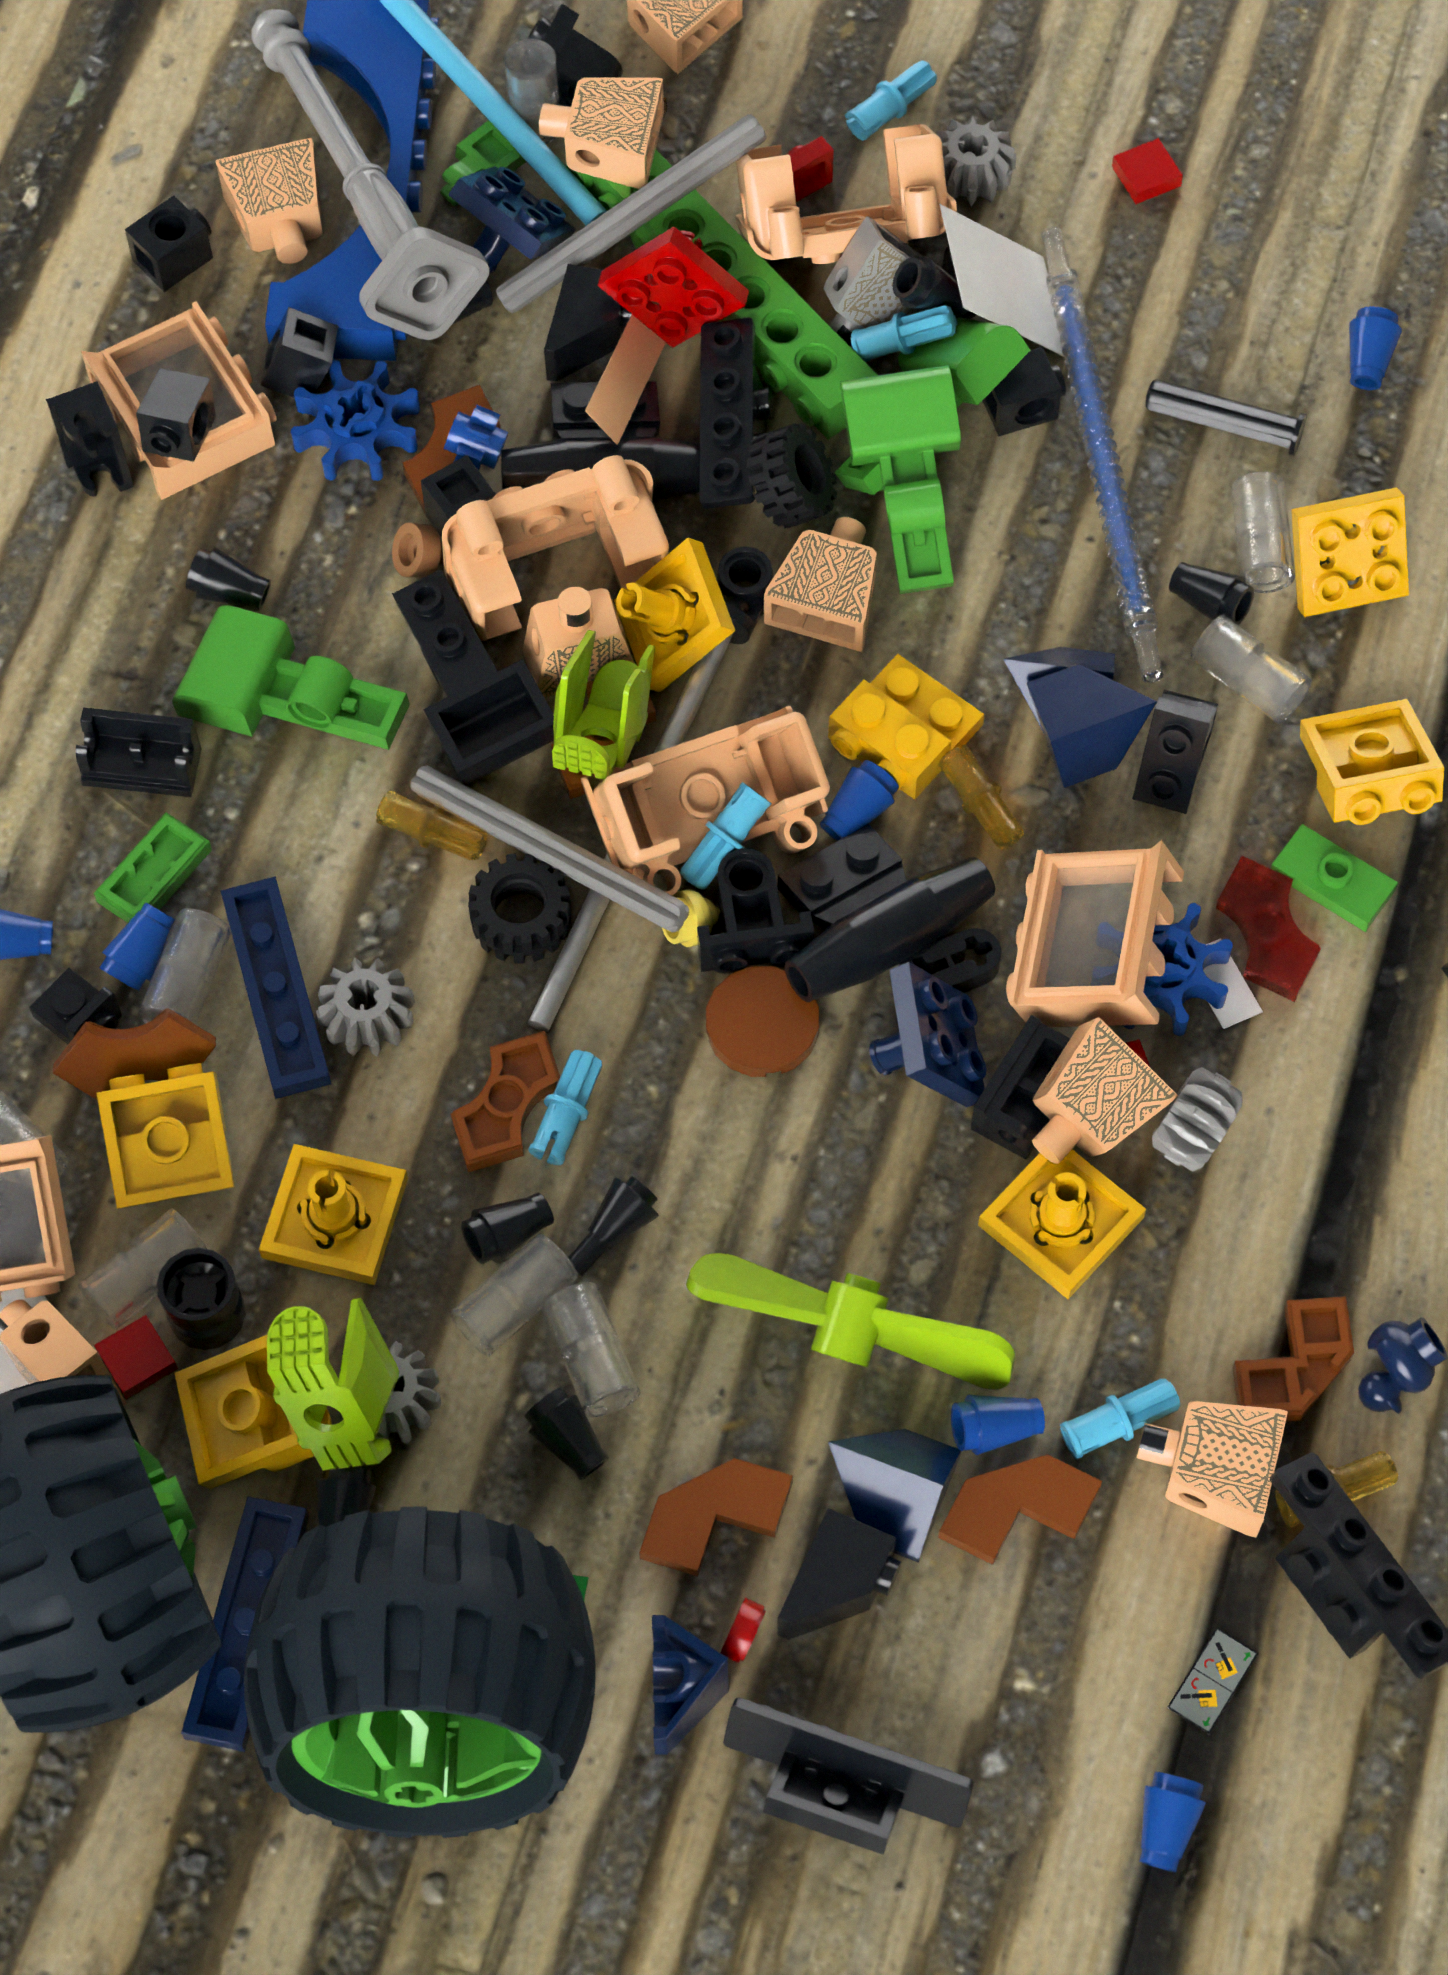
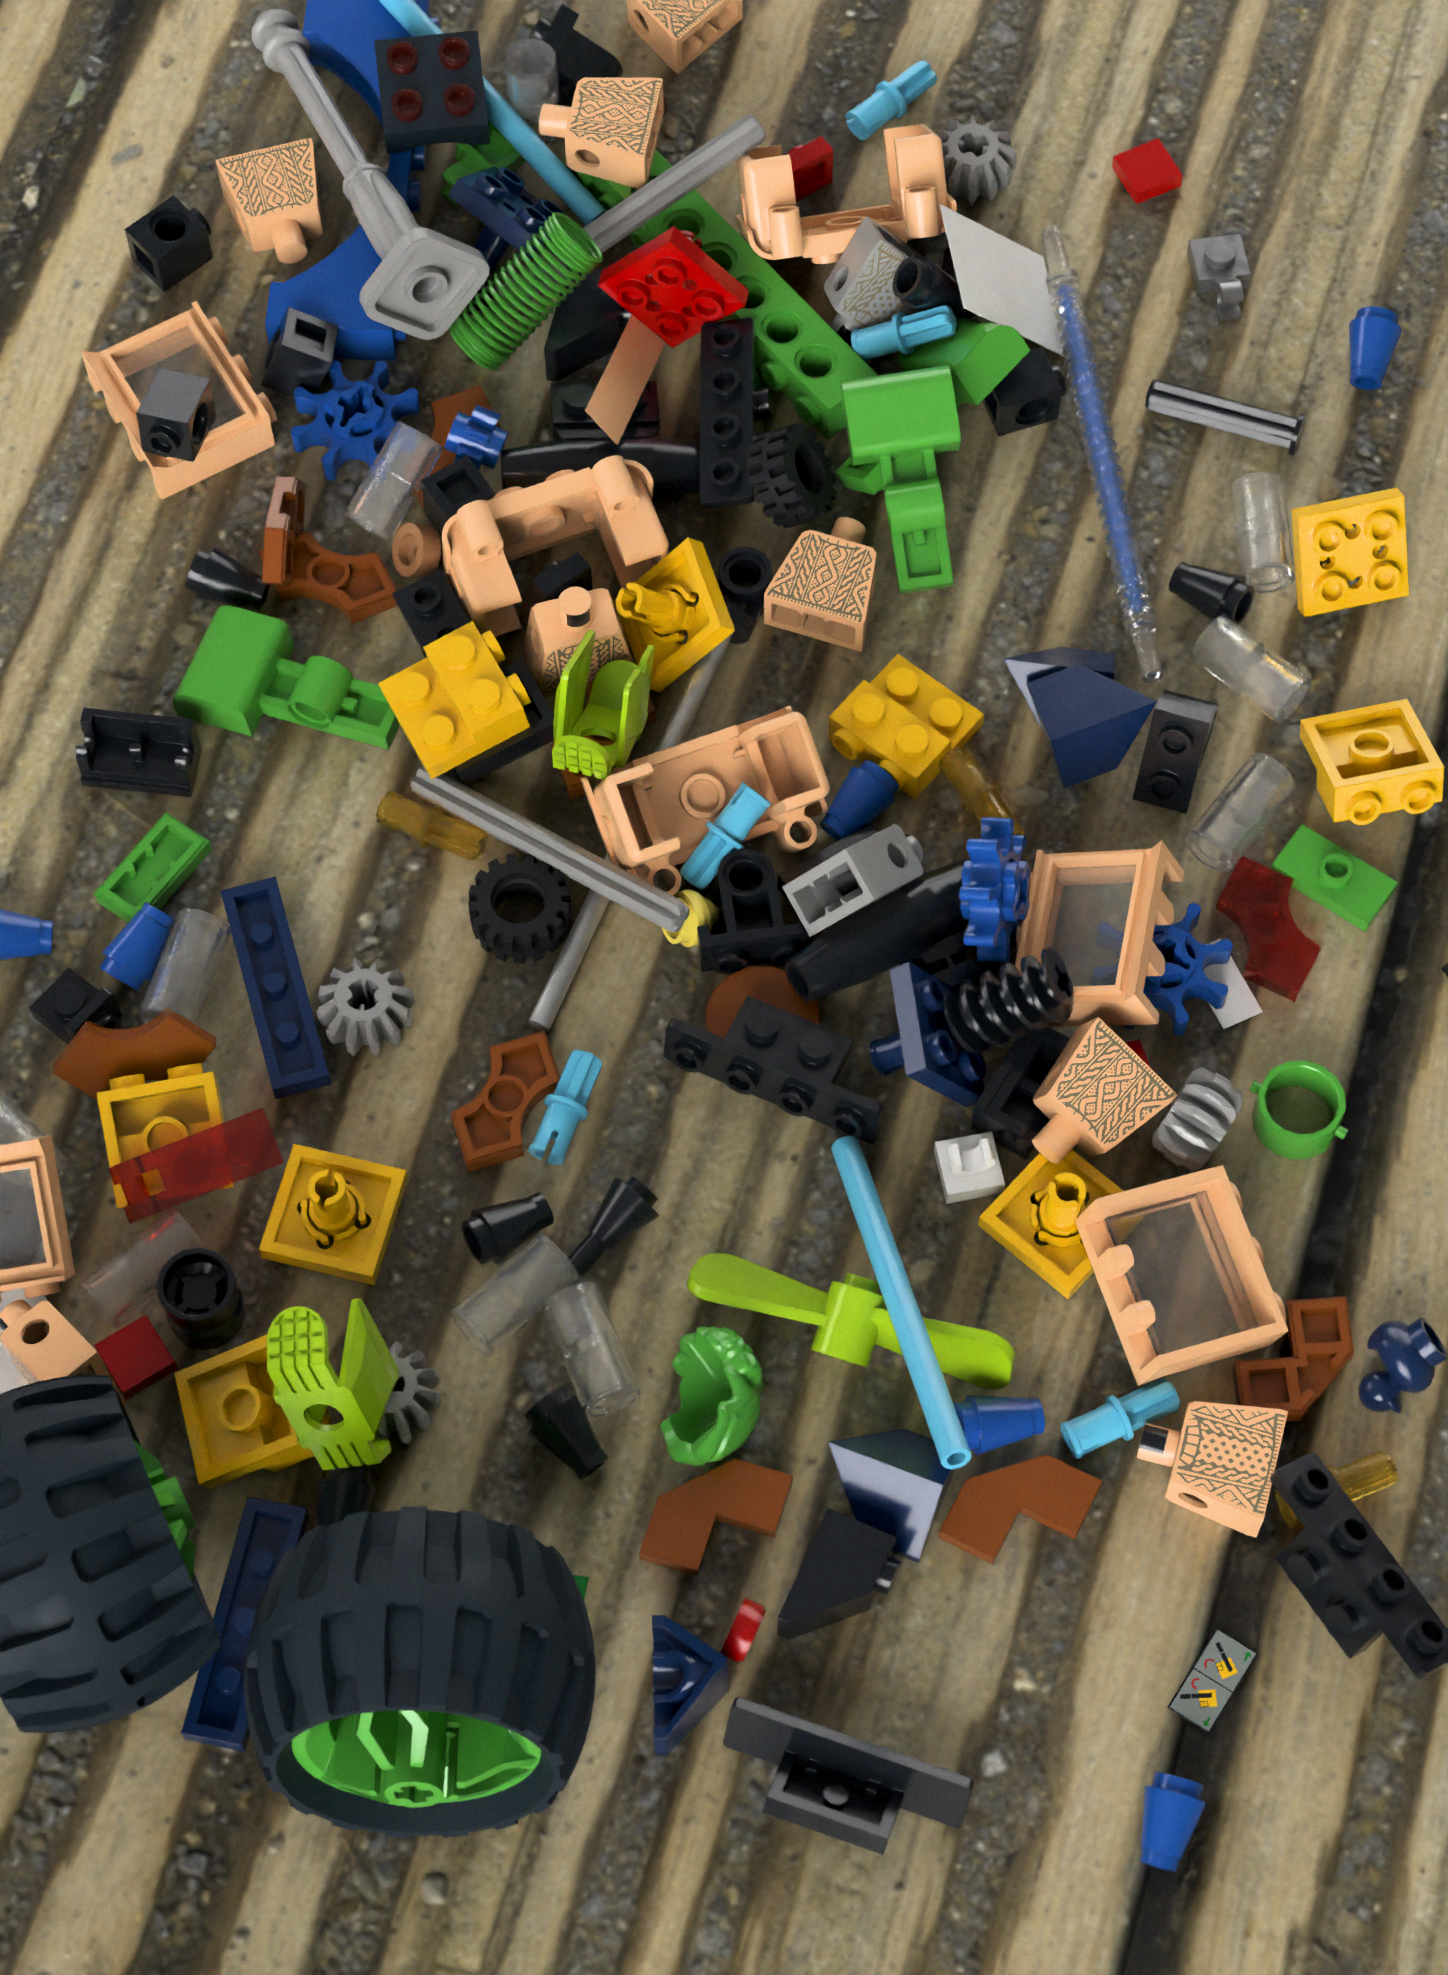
black hinge [46,381,134,497] -> none
none -> clear red plate [108,1108,285,1224]
none -> dark orange tile [258,531,398,625]
none -> dark orange tile [262,476,306,587]
none -> clear pin [343,421,444,542]
none -> black brick [374,30,490,154]
none -> yellow plate [378,621,531,780]
none -> bright green piece [449,212,603,371]
none -> black plate [533,551,593,604]
none -> bright green hair [660,1326,764,1467]
none -> black bracket [663,996,884,1144]
none -> light grey torso [782,824,923,937]
none -> medium azure piece [831,1136,972,1469]
none -> white tile [934,1131,1005,1204]
none -> black piece [943,947,1074,1054]
none -> blue gear [959,817,1031,963]
none -> window [1075,1165,1288,1387]
none -> clear pin [1185,753,1295,873]
none -> flat silver plate [1187,234,1251,321]
none -> bright green piece [1249,1060,1349,1160]

